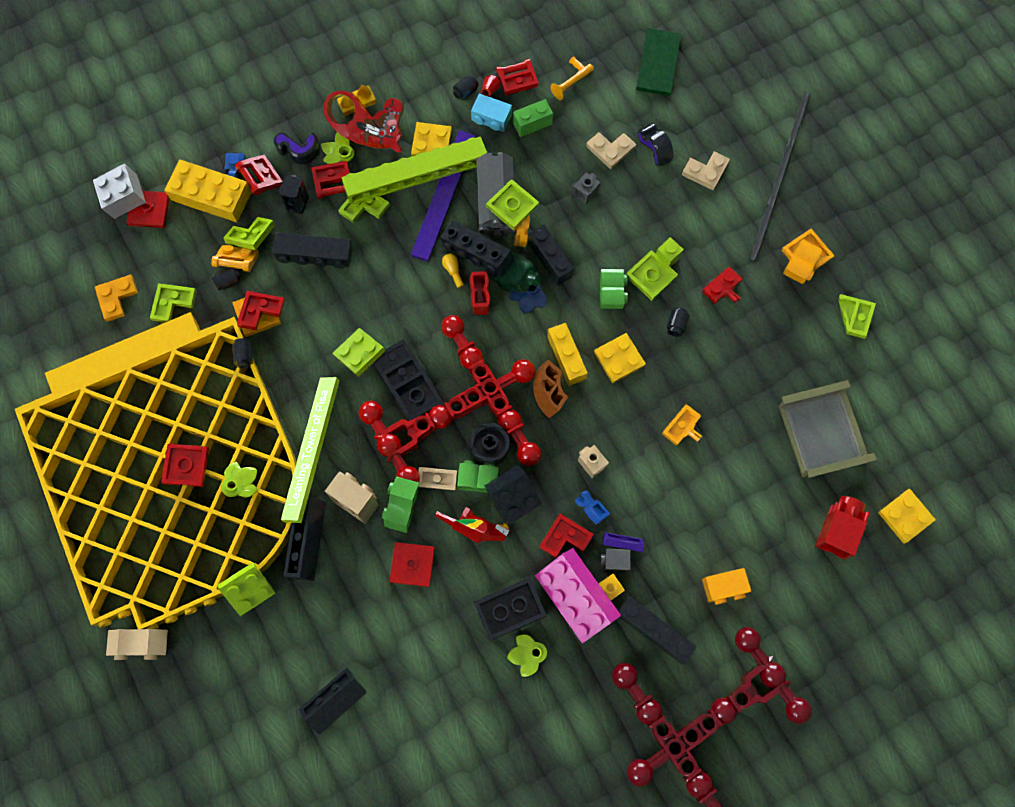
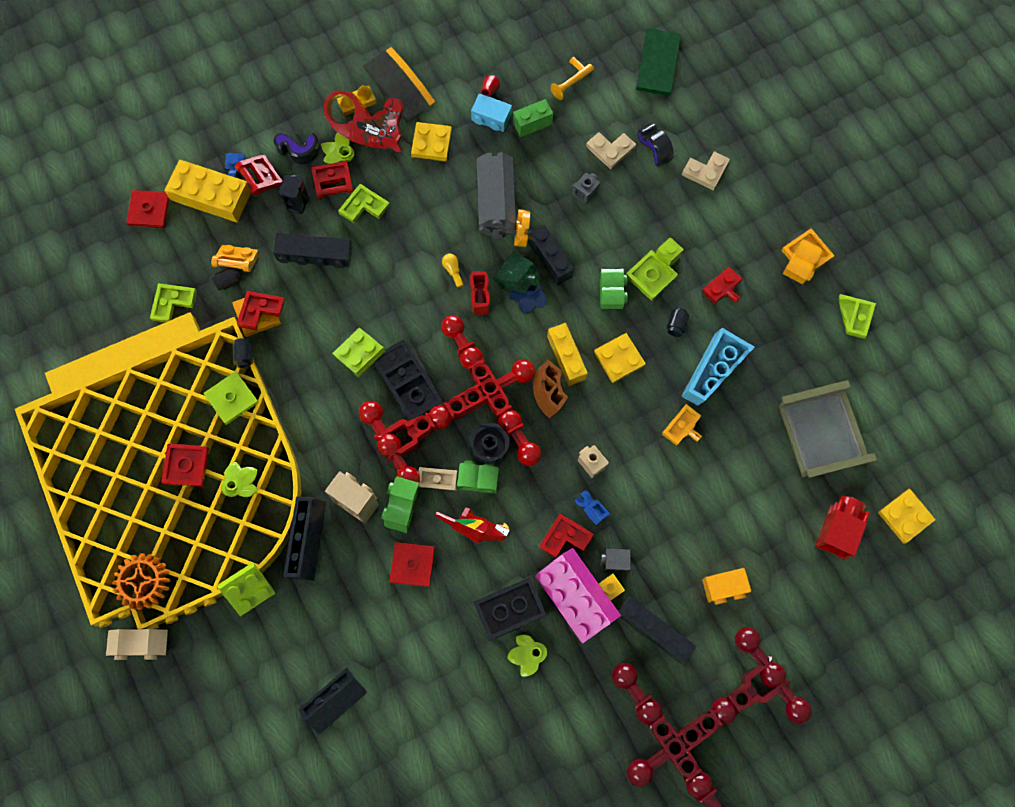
light grey brick [93,163,146,219] -> none
light orange plate [95,275,138,322] -> none
lime plate [224,217,275,250] -> none
tile [281,377,340,523] -> none
lime brick [342,136,487,205] -> none
dark purple tile [411,130,476,262] -> none
black brick [440,221,515,277] -> none
black brick [453,75,479,101] -> none
black brick [484,465,542,525] -> none
lime plate [486,179,539,230] -> none
red plate [496,59,539,96] -> none
dark purple tile [603,532,644,552] -> none
dark grey piece [750,90,810,261] -> none
none -> orange gear [112,553,170,610]
none -> lime plate [203,371,259,425]
none -> clear smoke slope [363,47,435,123]
none -> medium azure wedge [682,328,754,406]

